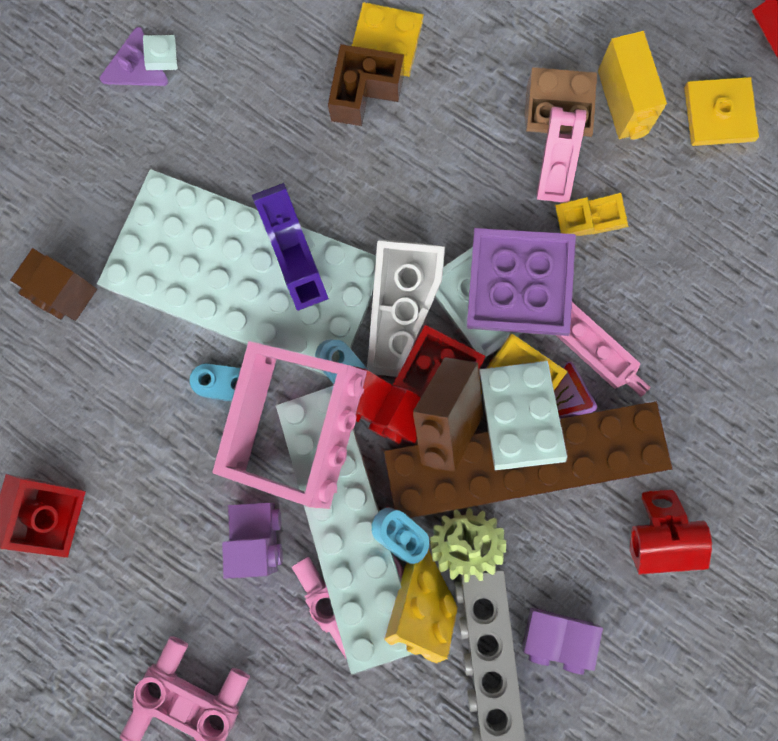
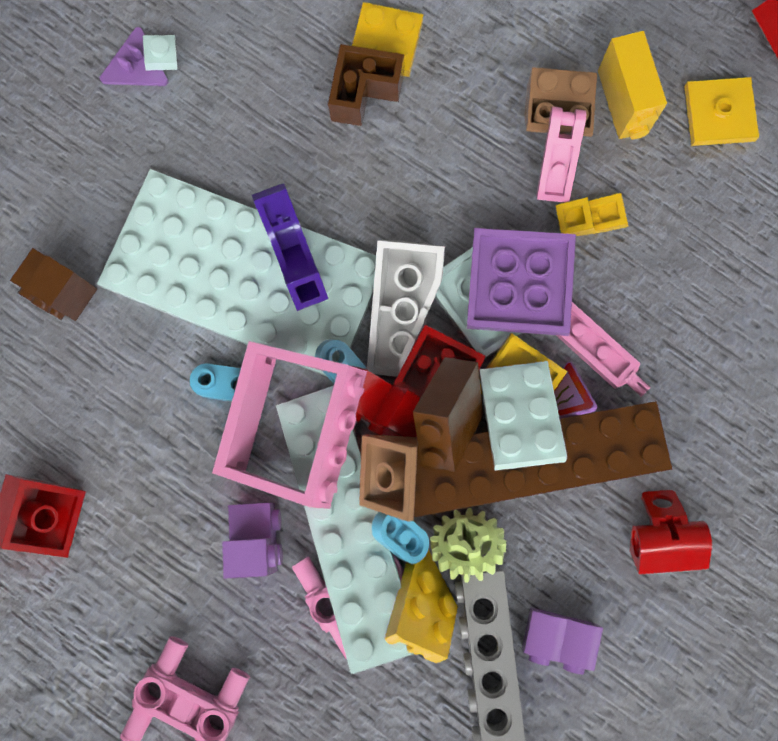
none -> medium nougat slope [359,434,418,522]

